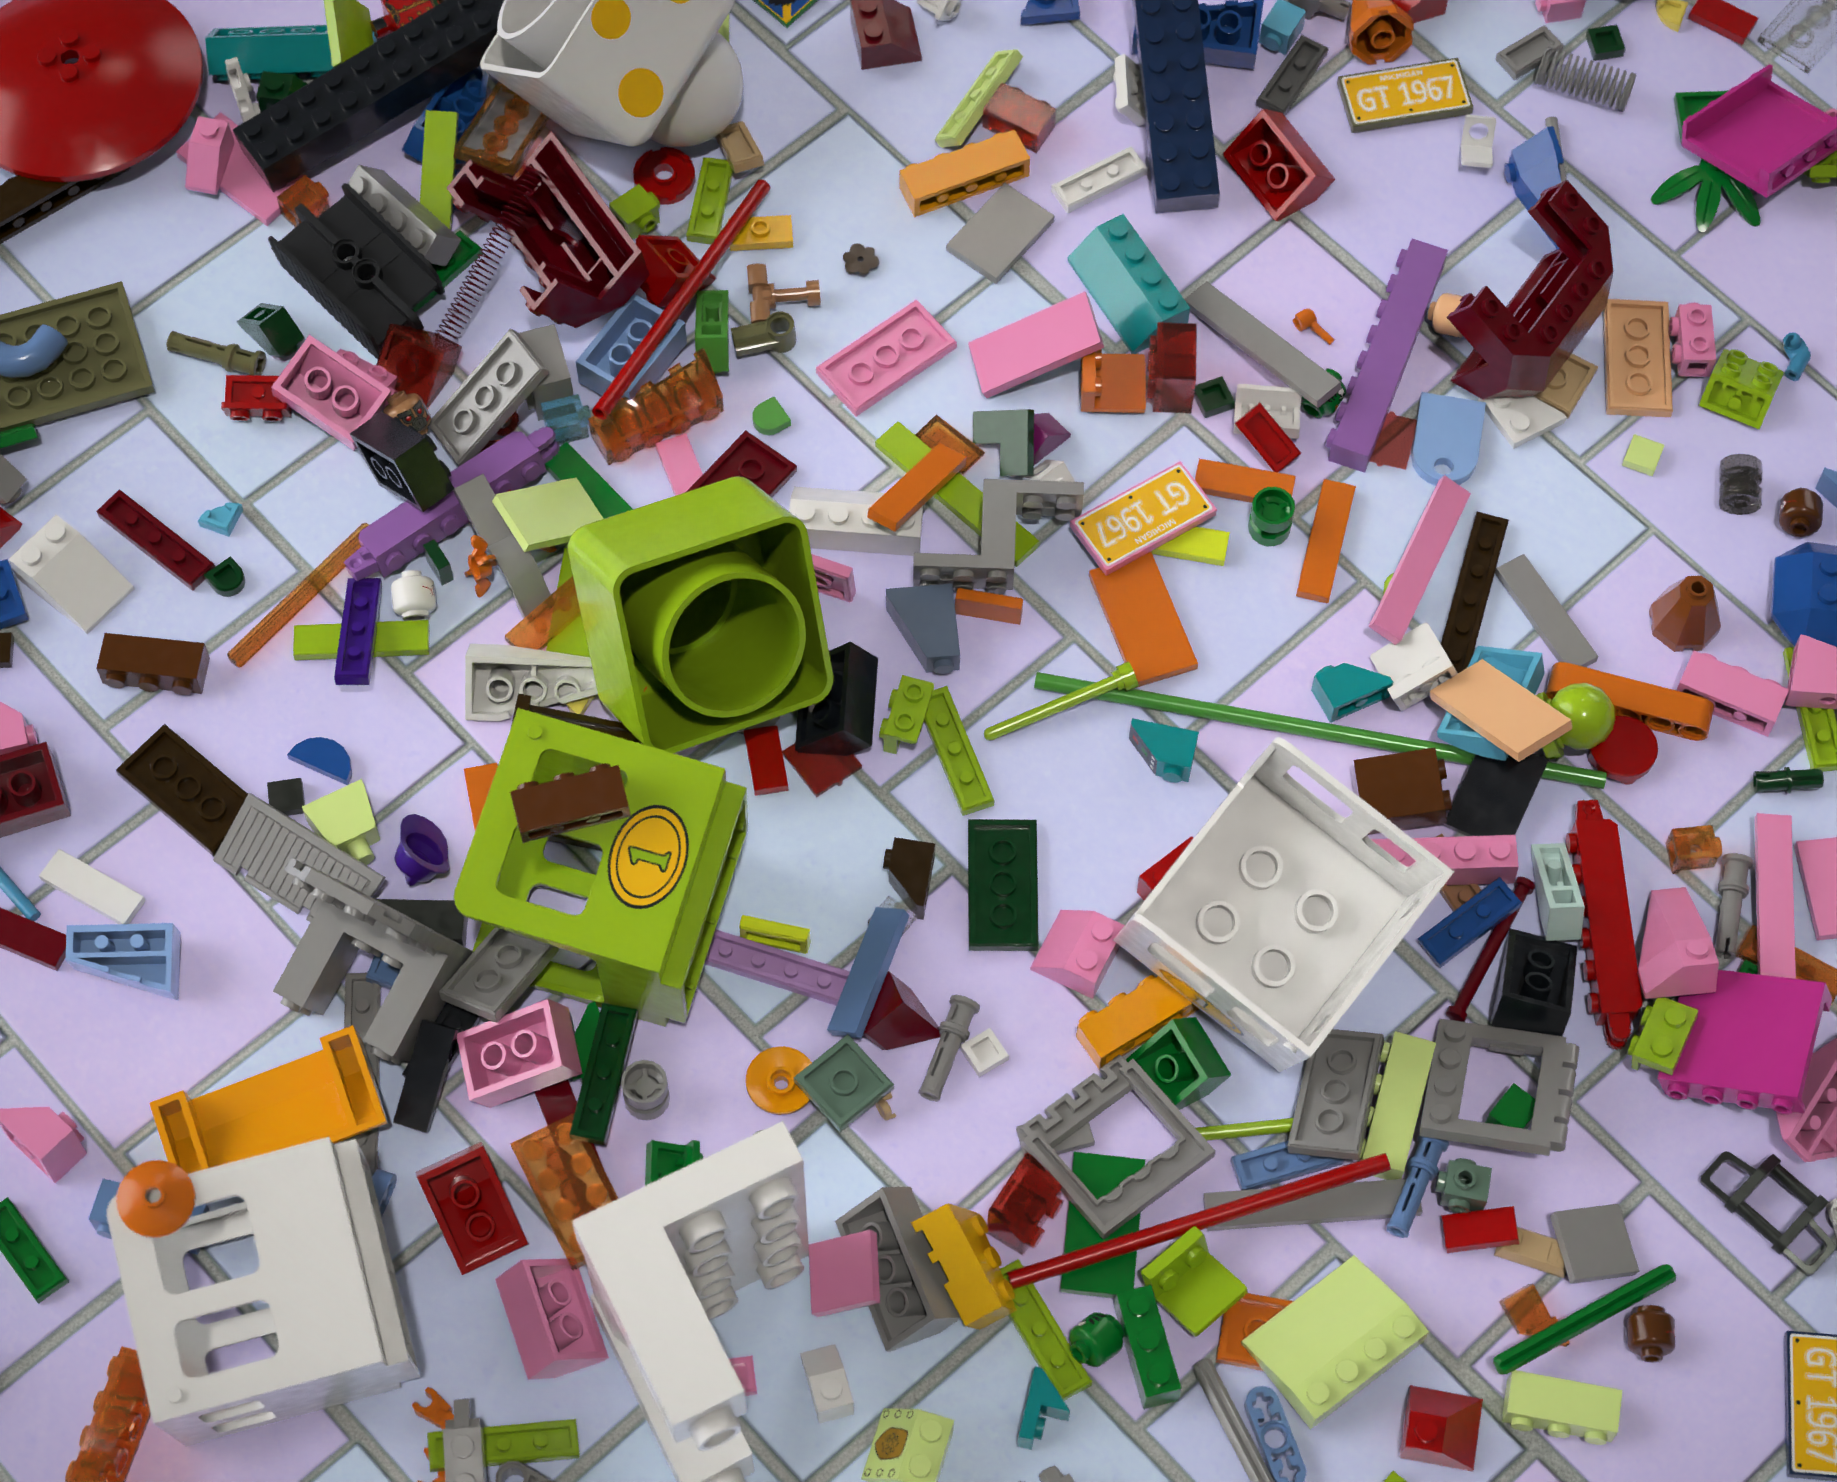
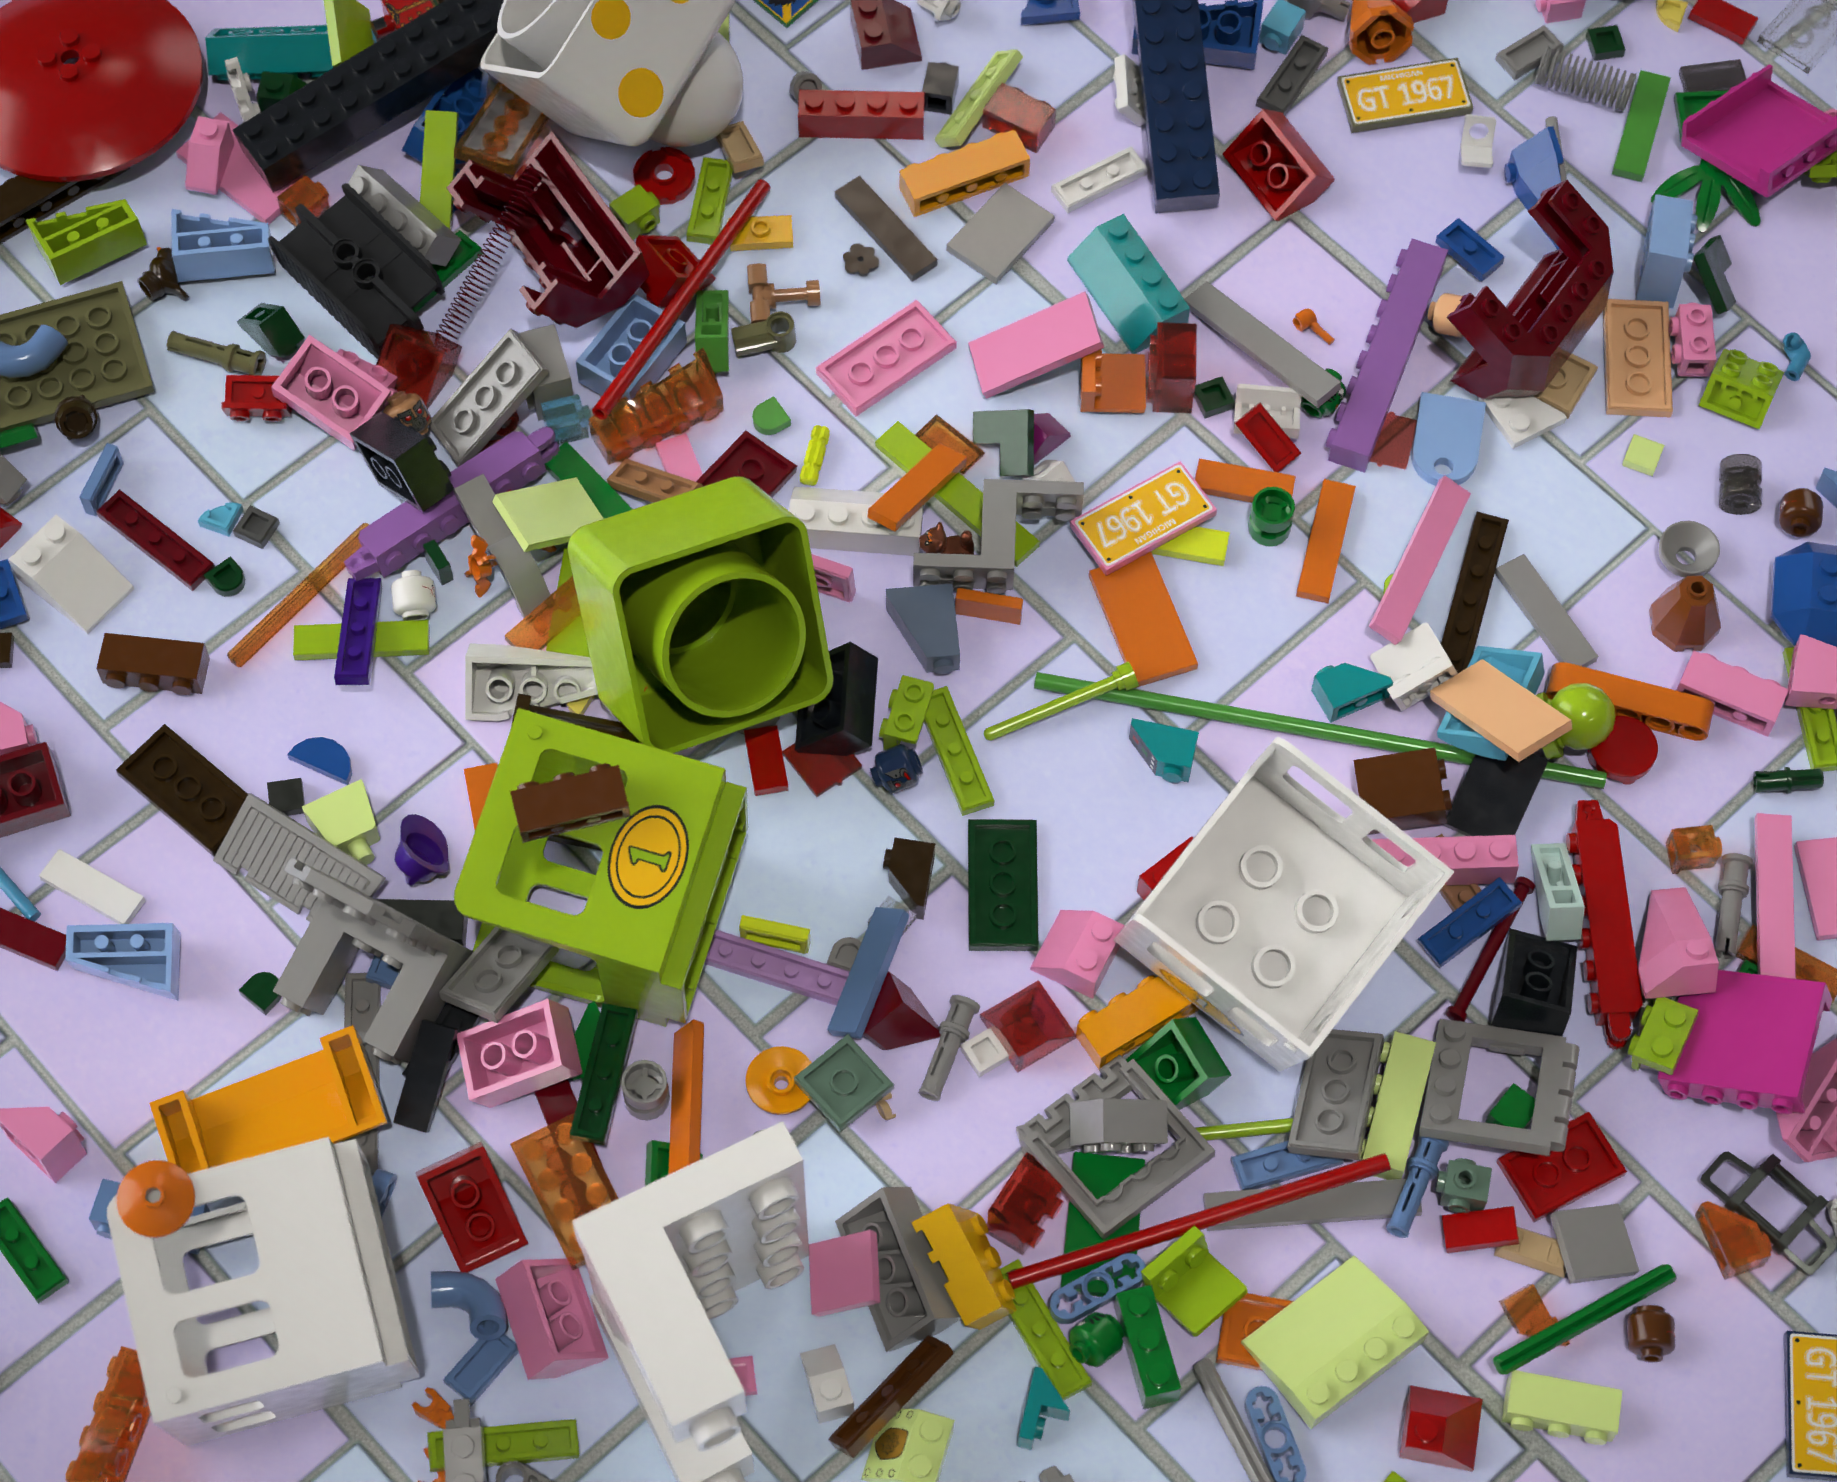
none -> lime wedge [26,199,147,285]
none -> dark brown piece [54,394,98,440]
none -> medium blue tile [79,443,124,516]
none -> dark brown animal [137,247,189,301]
none -> light blue wedge [172,209,275,282]
none -> dark grey tile [233,505,280,549]
none -> dark green tile [238,972,282,1016]
none -> medium blue cylinder [431,1271,507,1340]
none -> medium blue tile [443,1334,519,1406]
none -> medium nougat tile [606,458,703,503]
none -> orange tile [668,1019,704,1175]
none -> light grey tile [789,71,822,101]
none -> red brick [798,89,924,140]
none -> neon yellow axle [800,425,830,486]
none -> light grey tile [826,937,862,971]
none -> reddish brown tile [828,1335,954,1459]
none -> dark brown tile [835,175,937,282]
none -> dark blue head [870,744,923,794]
none -> copper animal [919,522,974,555]
none -> black brick [922,62,959,115]
none -> clear red slope [980,980,1077,1073]
none -> medium blue beam [1049,1253,1146,1324]
none -> light grey brick [1070,1098,1168,1154]
none -> blue plate [1435,217,1505,282]
none -> red tile [1497,1112,1627,1222]
none -> bright green tile [1612,70,1671,182]
none -> light blue wedge [1636,194,1697,309]
none -> light grey piece [1658,520,1720,578]
none -> clear smoke tile [1678,59,1746,92]
none -> tile [1693,235,1736,315]
none -> clear orange slope [1695,1201,1772,1280]

